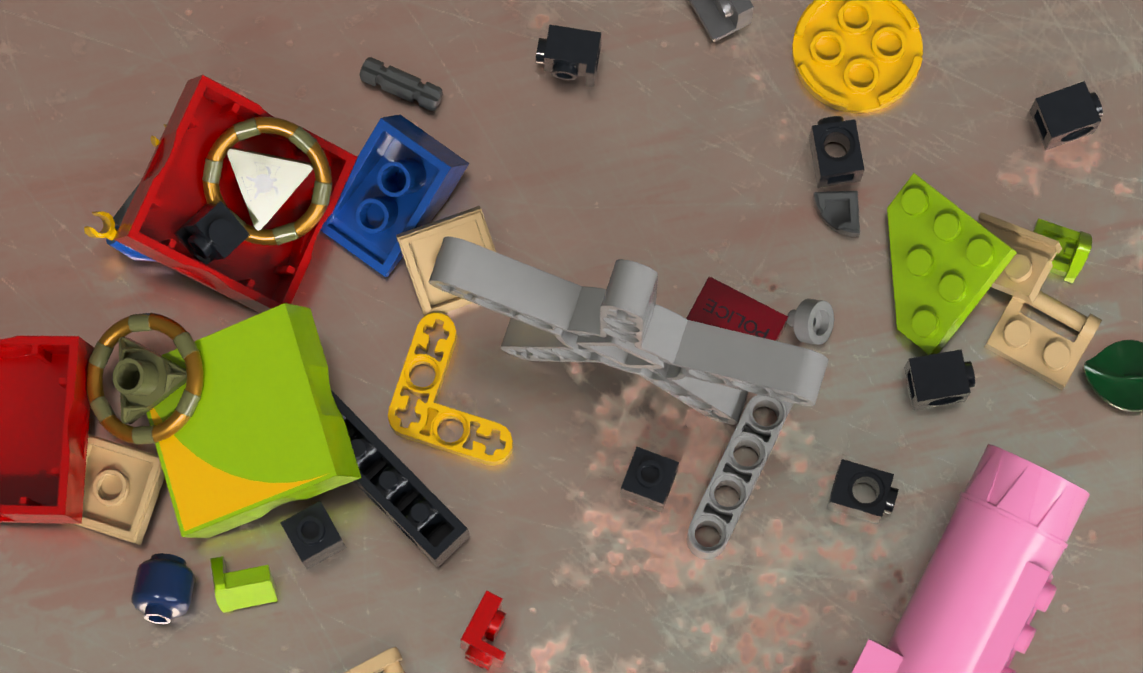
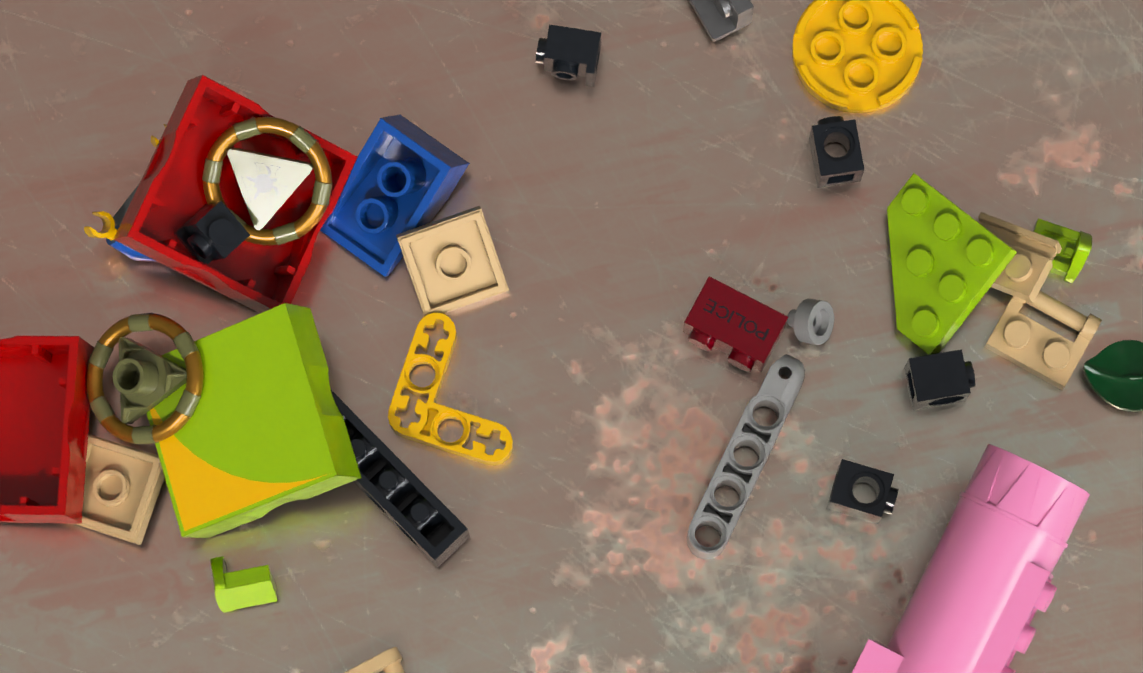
dark blue head [131,553,195,624] -> none
black brick [280,501,346,569] -> none
dark grey axle [359,57,443,111] -> none
light grey beam [429,236,829,425] -> none
red bracket [460,590,506,671] -> none
black brick [620,447,679,513] -> none
dark grey tile [813,191,860,237] -> none
black brick [1030,81,1103,150] -> none

